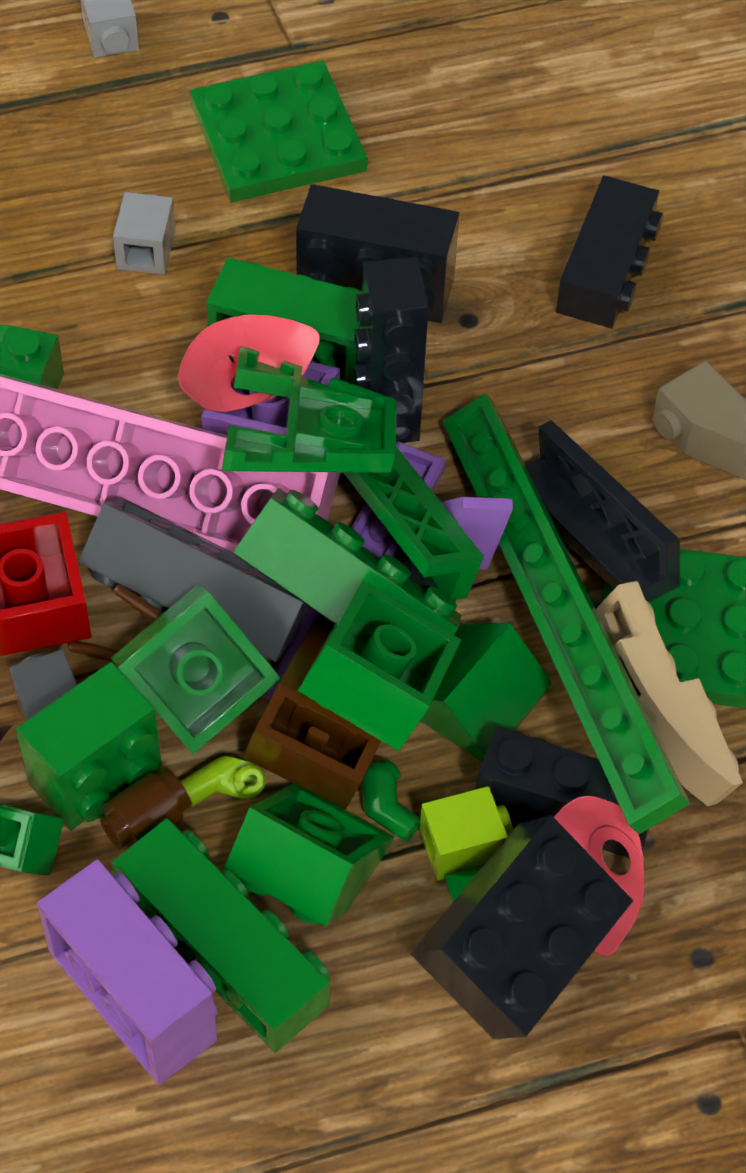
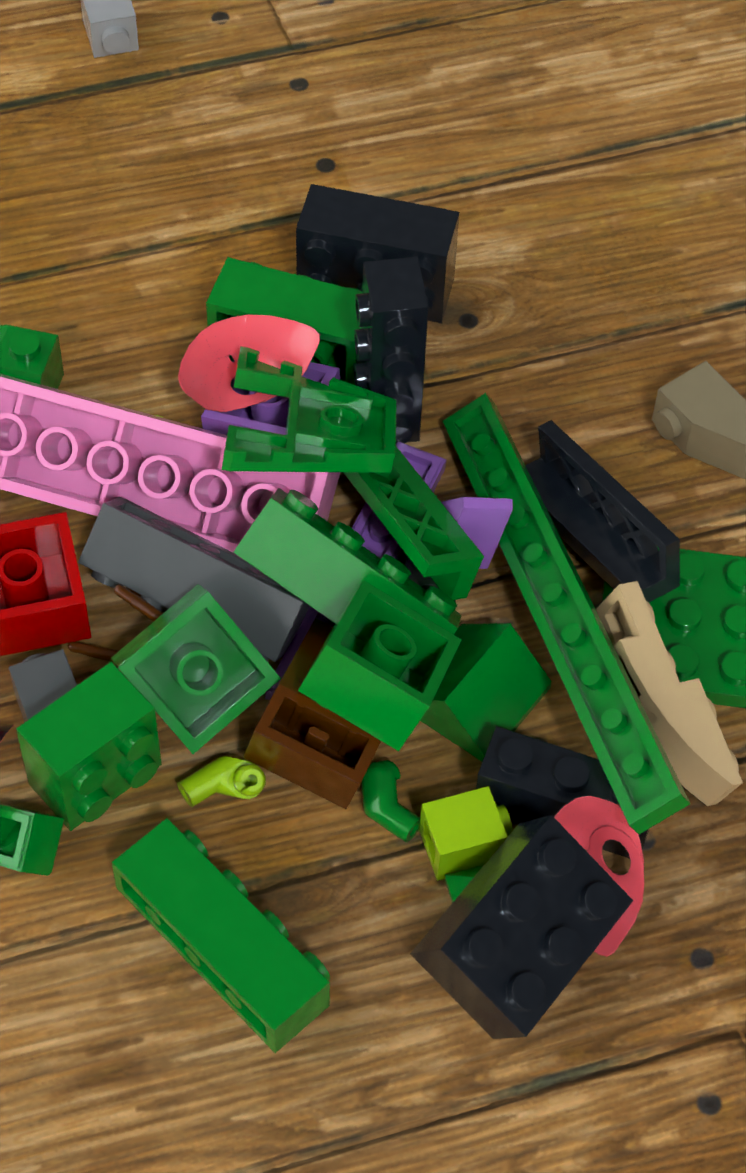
medium lavender brick [37,859,218,1086] -> none
reddish brown brick [101,769,191,849] -> none
light grey brick [113,192,176,275] -> none
green plate [190,60,368,203] -> none
green slope [224,784,394,927] -> none
black brick [556,175,664,329] -> none

